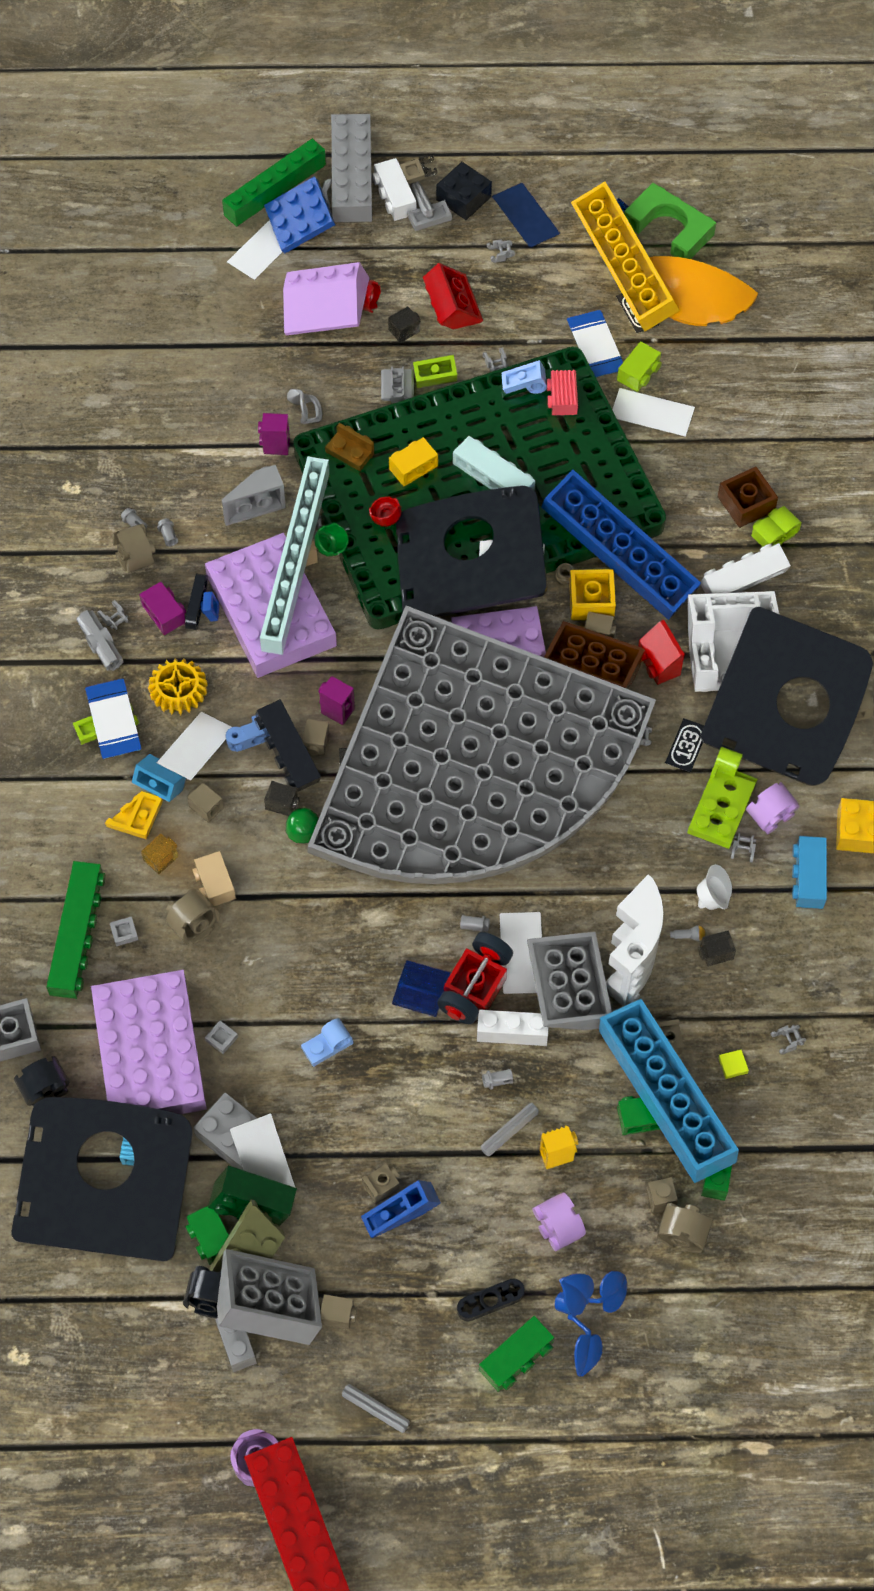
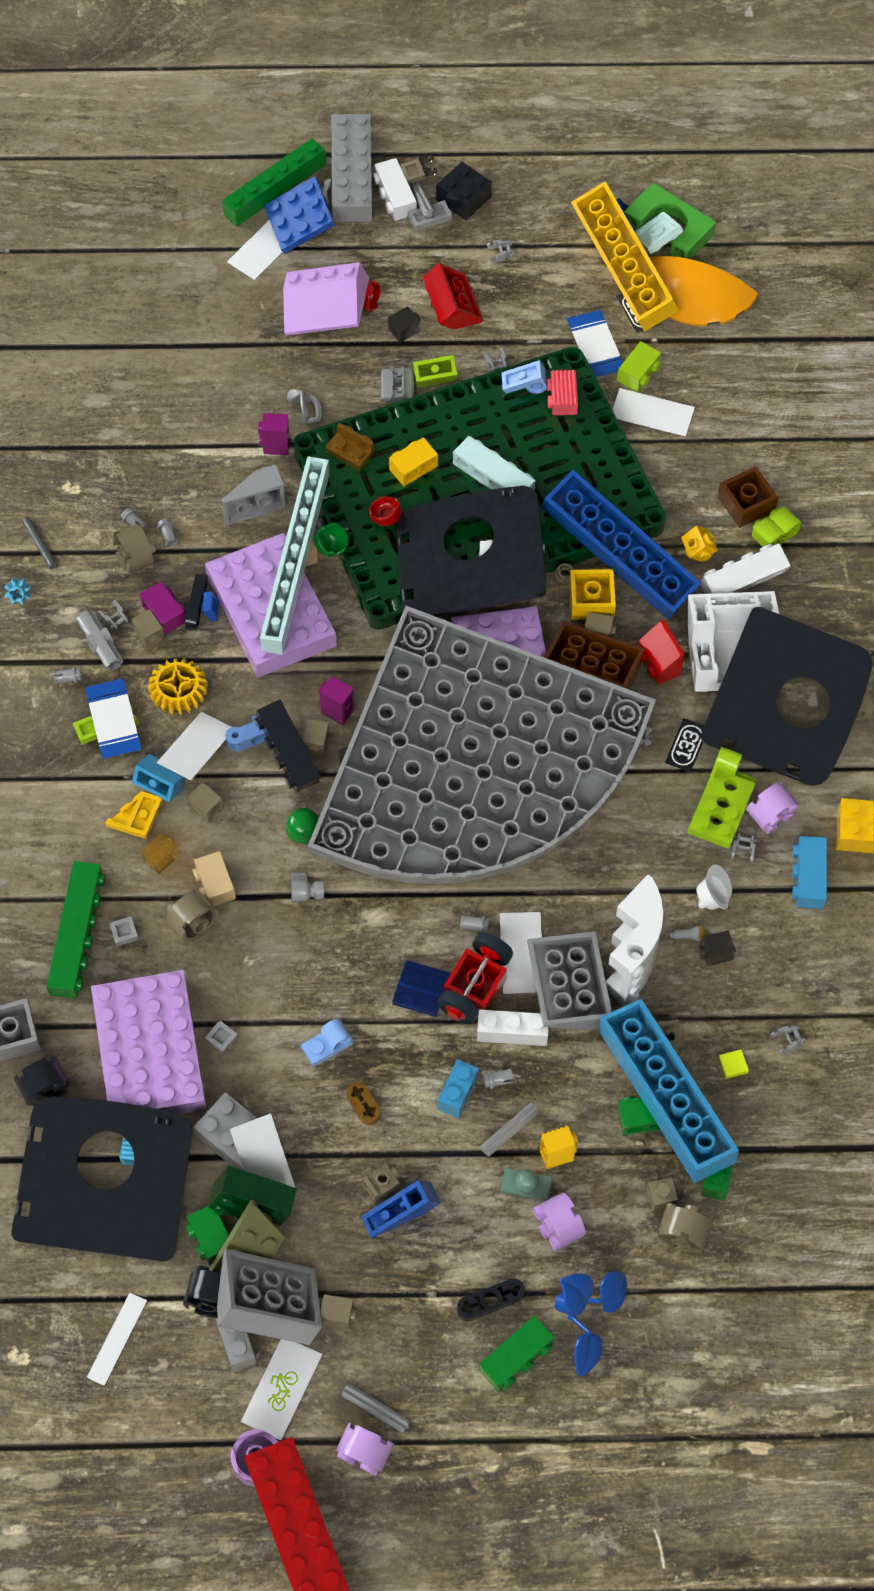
clear smoke brick [264,781,300,816] -> none
dark blue sticker [492,183,560,247] -> none
none -> medium azure gear [4,577,32,605]
none -> dark grey bar [22,517,57,569]
none -> light grey pin [53,666,82,685]
none -> white sticker [87,1293,147,1385]
none -> dark tan brick [131,609,165,649]
none -> white sticker [241,1339,322,1440]
none -> light grey piece [291,873,324,902]
none -> lavender brick [336,1422,394,1476]
none -> pearl gold beam [347,1082,380,1125]
none -> dark azure brick [437,1059,479,1119]
none -> sand green tile [500,1168,552,1201]
none -> light aqua plate [634,211,684,254]
none -> yellow brick [681,525,718,562]

